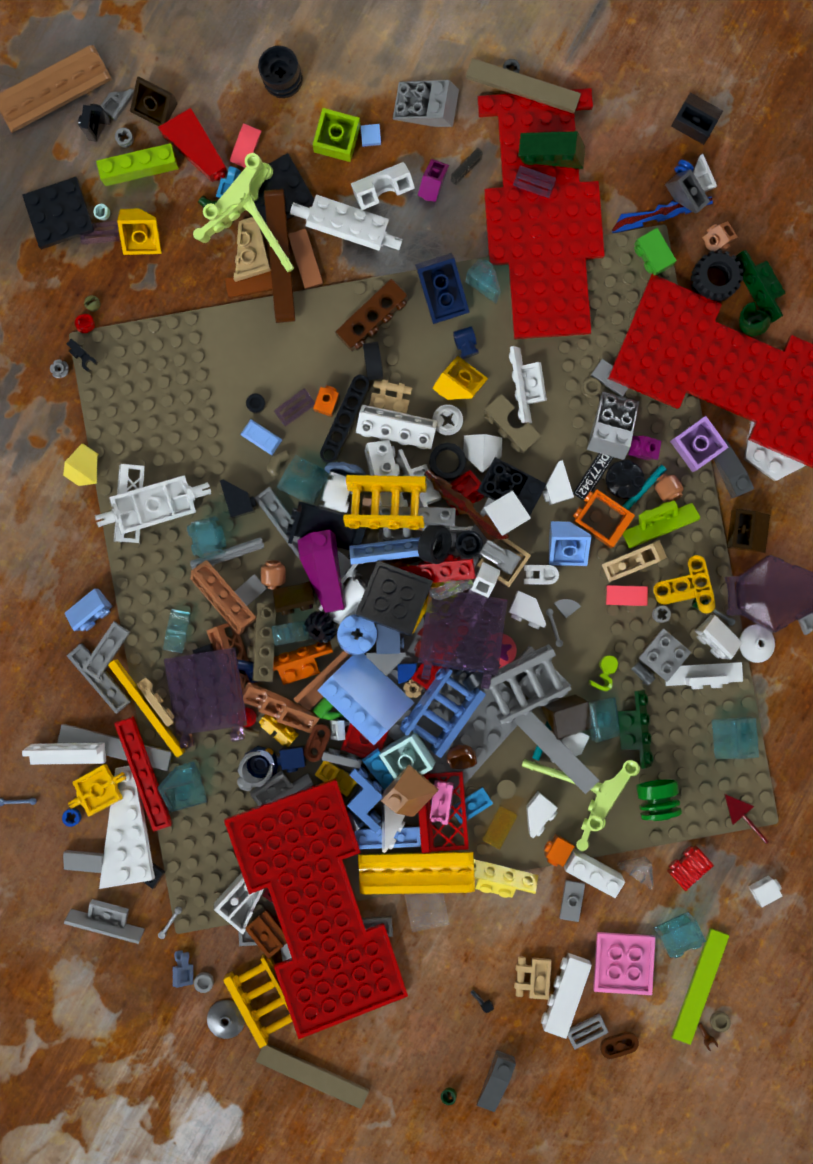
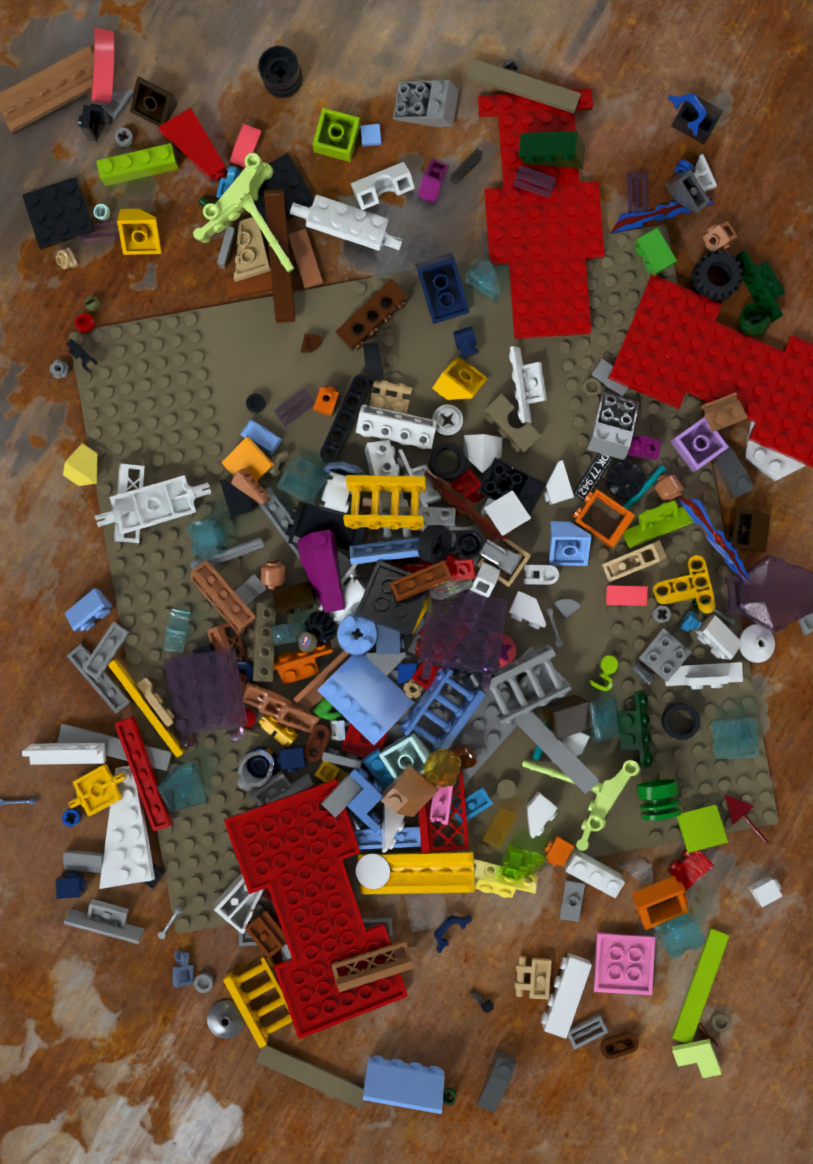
none -> tan plate [56,247,78,269]
none -> dark blue brick [56,872,87,899]
none -> coral slope [91,28,114,104]
none -> light grey tile [217,226,236,269]
none -> light orange tile [221,436,274,482]
none -> nougat slope [231,468,271,505]
none -> dark tan tile [299,632,317,652]
none -> reddish brown tile [301,333,324,353]
none -> light grey tile [321,775,362,818]
none -> medium nougat fence [331,940,414,992]
none -> white sticker [356,854,390,889]
none -> light blue slope [363,1055,445,1114]
none -> dark orange tile [390,560,452,602]
none -> clear yellow dish [424,749,461,787]
none -> dark blue helmet [434,915,473,953]
none -> clear neon green slope [500,845,545,880]
none -> clear purple tile [626,173,648,213]
none -> orange window [631,876,689,930]
none -> black tyre [661,703,700,740]
none -> blue helmet [668,93,706,136]
none -> yellowish green tile [672,1039,722,1078]
none -> lime slope [677,805,728,853]
none -> blue sword [678,497,751,582]
none -> dark azure plate [678,611,702,631]
none -> medium nougat plate [701,393,747,433]

